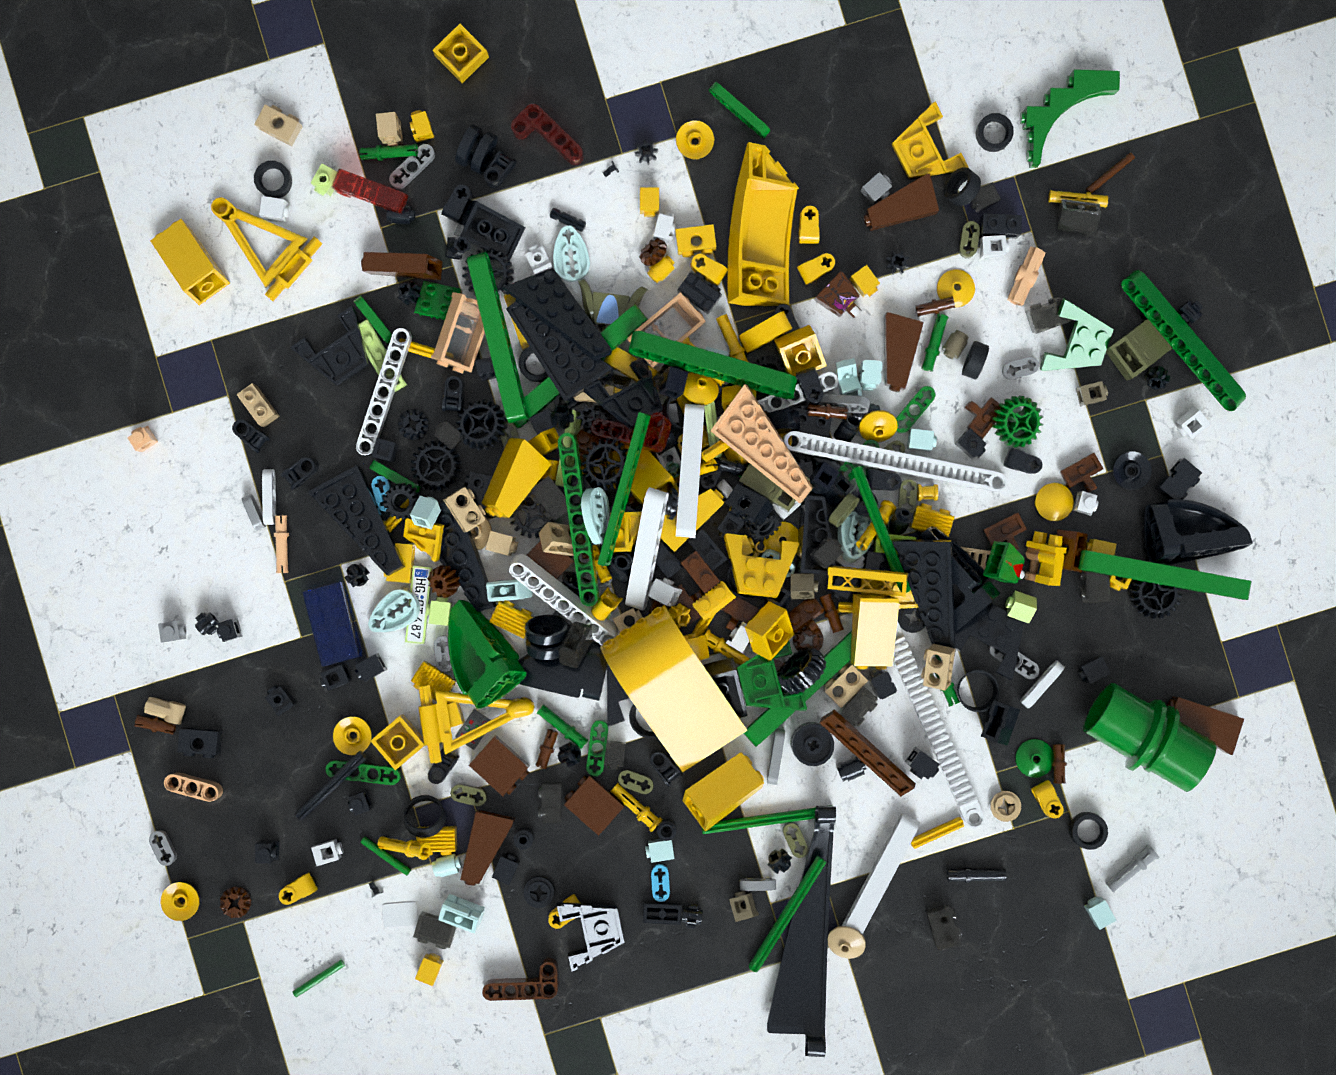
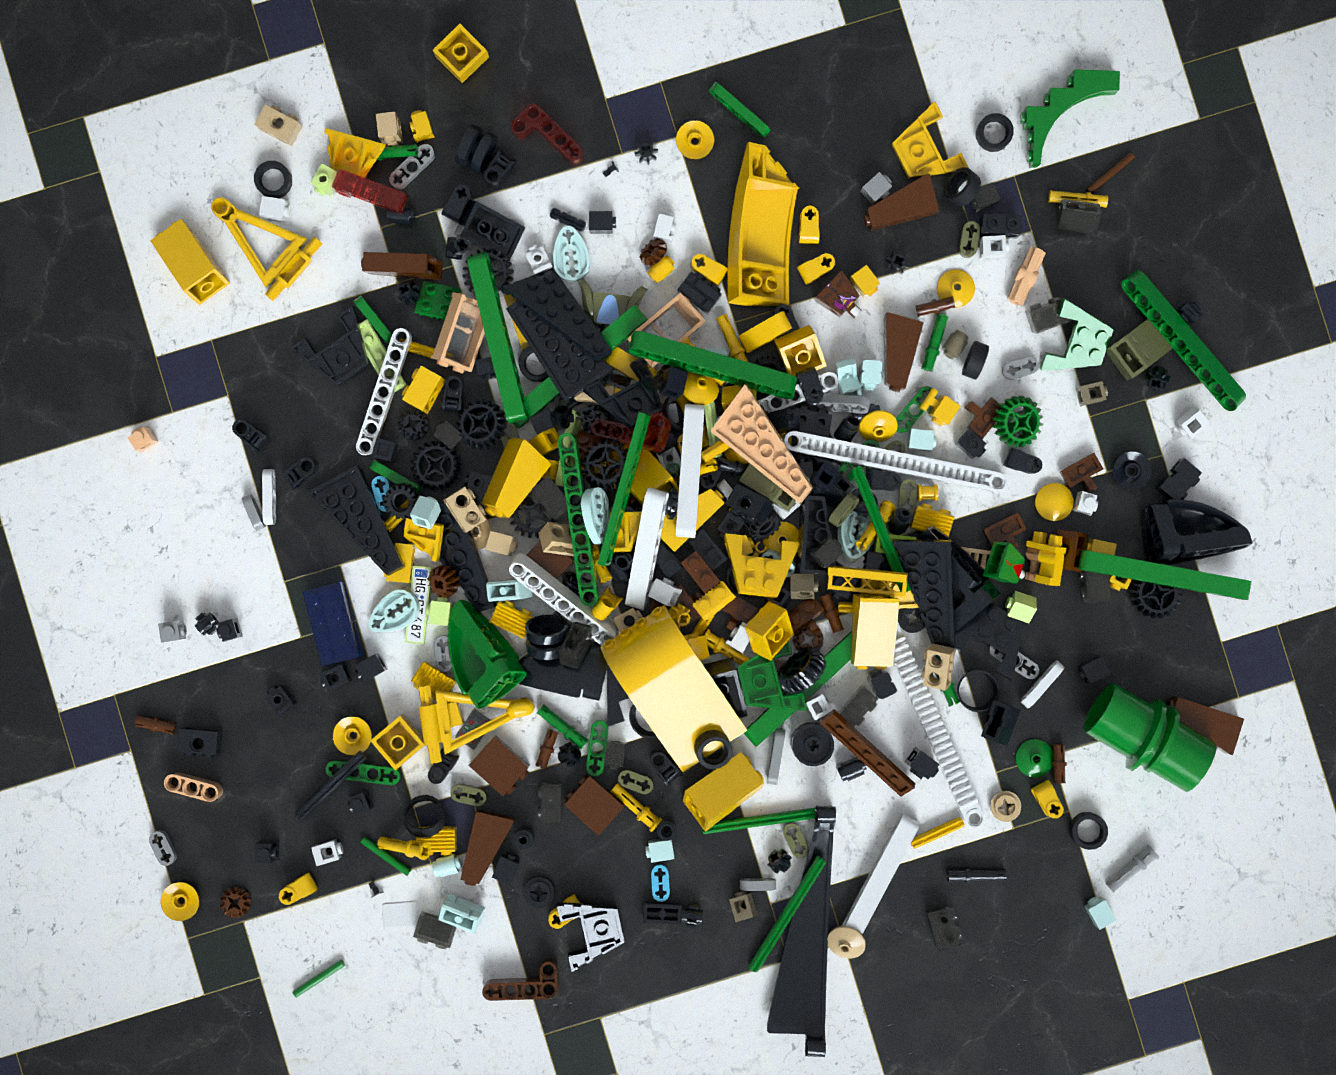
tan piece [144,697,186,725] -> none
tan brick [237,383,280,427] -> none
light nougat pin [274,515,289,573] -> none
black gear [344,563,370,587] -> none
yellow brick [415,953,444,986] -> none
yellow brick [640,187,659,217] -> none
yellow brick [675,224,716,257] -> none
reddish brown pin [807,404,848,420] -> none
tan brick [823,664,868,708] -> none
none -> yellow wing [324,128,386,179]
none -> yellow brick [402,366,446,414]
none -> black brick [589,211,616,234]
none -> black tyre [694,730,733,769]
none -> white brick [806,694,832,720]
none -> yellow brick [919,388,961,426]

